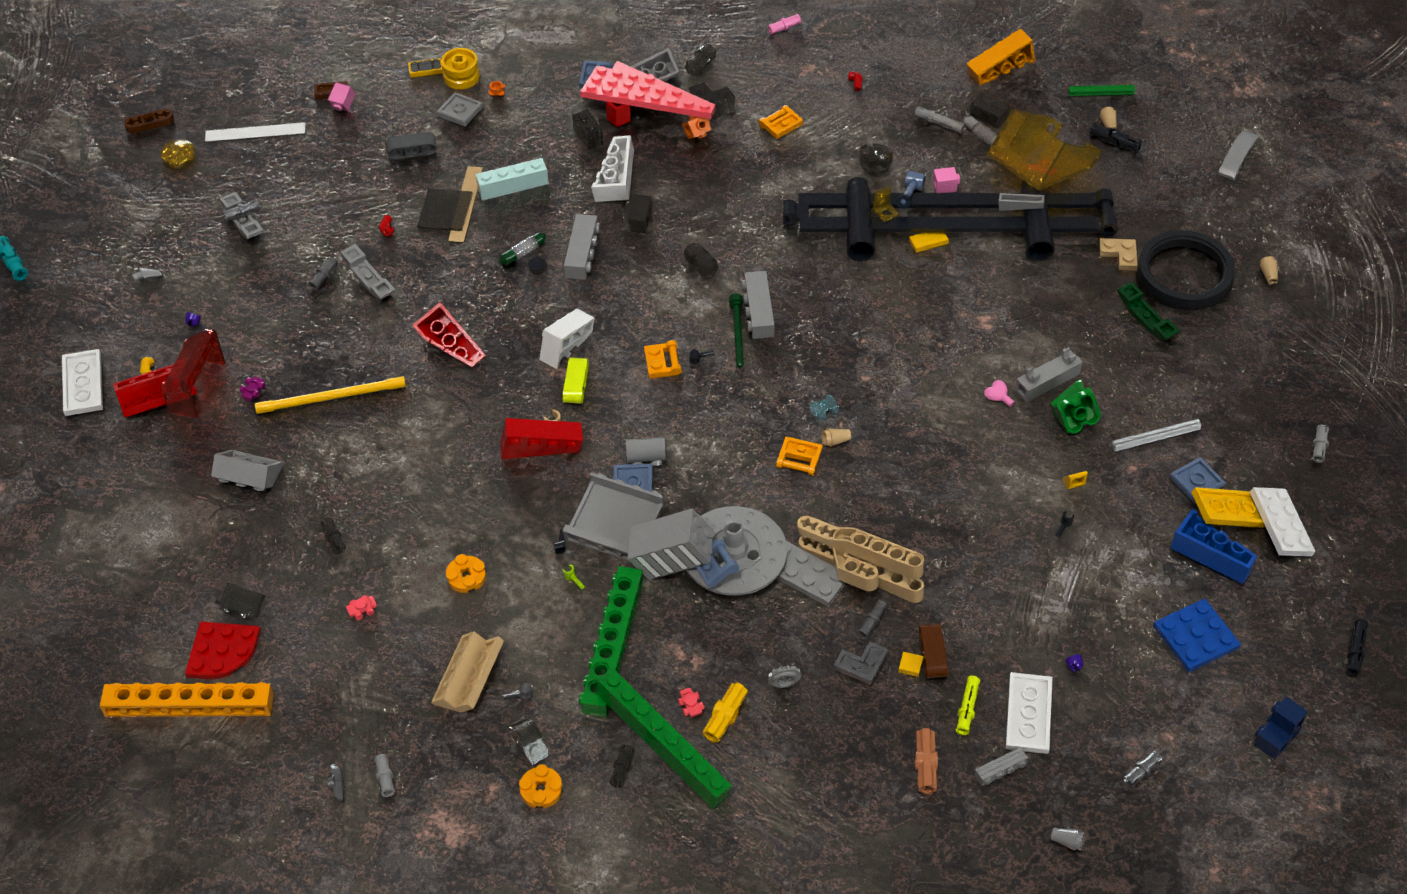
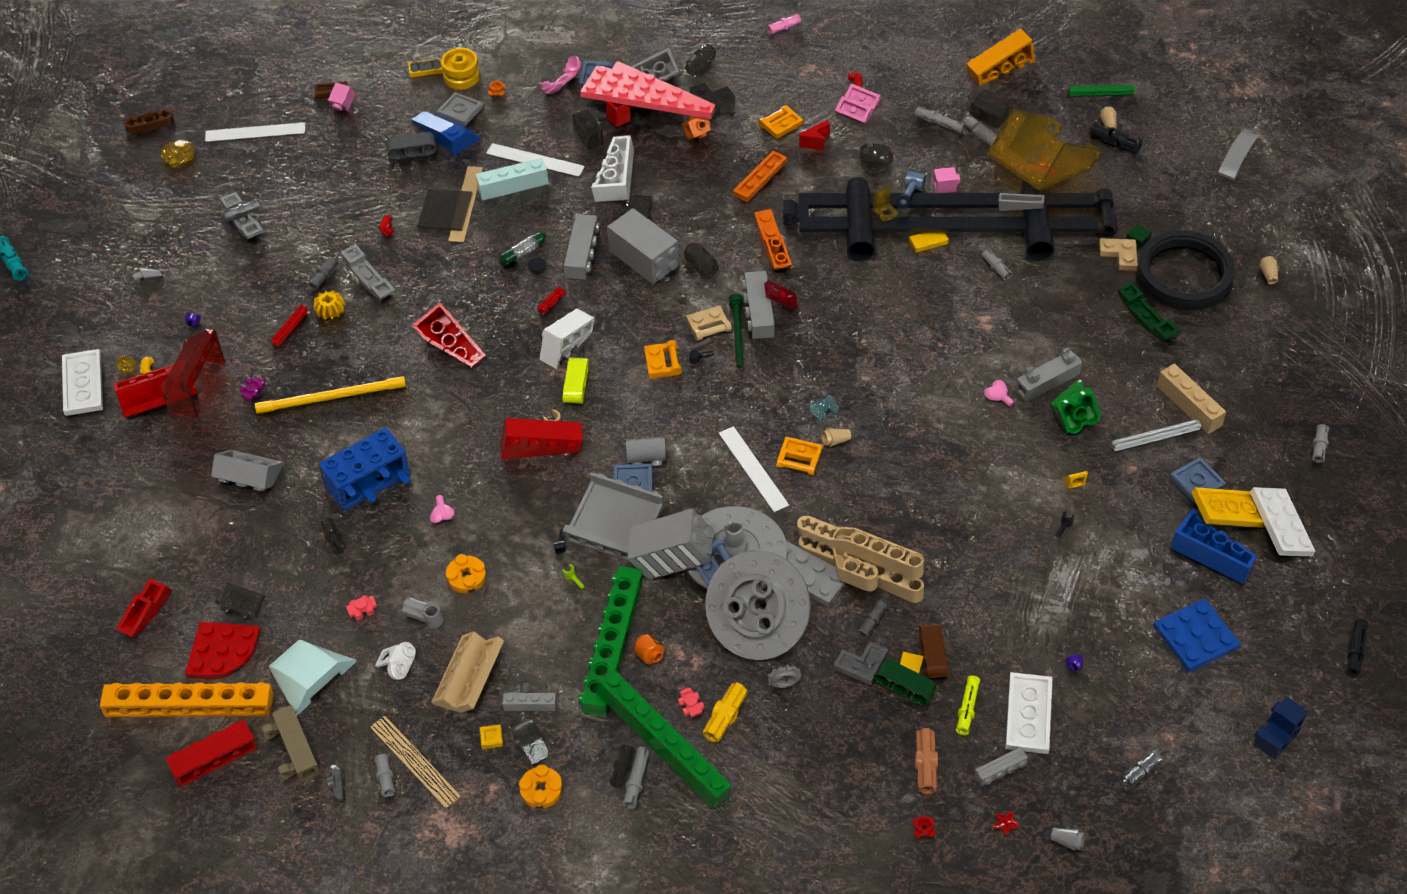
none -> clear yellow tile [116,356,136,373]
none -> red slope [116,578,172,638]
none -> red brick [165,719,258,788]
none -> dark tan brick [261,705,320,783]
none -> light aqua wedge [269,640,356,716]
none -> red axle [271,305,308,347]
none -> yellow gear [313,290,345,320]
none -> blue piece [318,427,411,512]
none -> tan sticker [371,716,460,807]
none -> white bracket [375,642,416,680]
none -> light grey piece [402,598,444,629]
none -> blue wedge [411,111,480,156]
none -> bright pink rock [430,495,454,523]
none -> yellow tile [480,724,503,749]
none -> white sticker [487,143,584,176]
none -> light grey piece [503,693,557,711]
none -> red axle [537,286,565,315]
none -> bright pink piece [539,56,582,94]
none -> light grey brick [607,208,679,284]
none -> light grey pin [622,747,650,809]
none -> orange head [634,634,665,665]
none -> tan plate [686,305,732,341]
none -> light grey piece [705,551,811,660]
none -> white sticker [719,426,789,512]
none -> orange plate [733,151,787,202]
none -> orange slope [754,209,792,270]
none -> dark red tile [764,280,798,310]
none -> red slope [799,120,831,150]
none -> bright pink slope [835,83,882,124]
none -> dark green beam [873,658,936,705]
none -> red plate [913,816,936,838]
none -> light grey pin [981,249,1013,281]
none -> red plant [993,812,1019,836]
none -> dark green tile [1126,224,1152,246]
none -> tan brick [1157,364,1226,434]

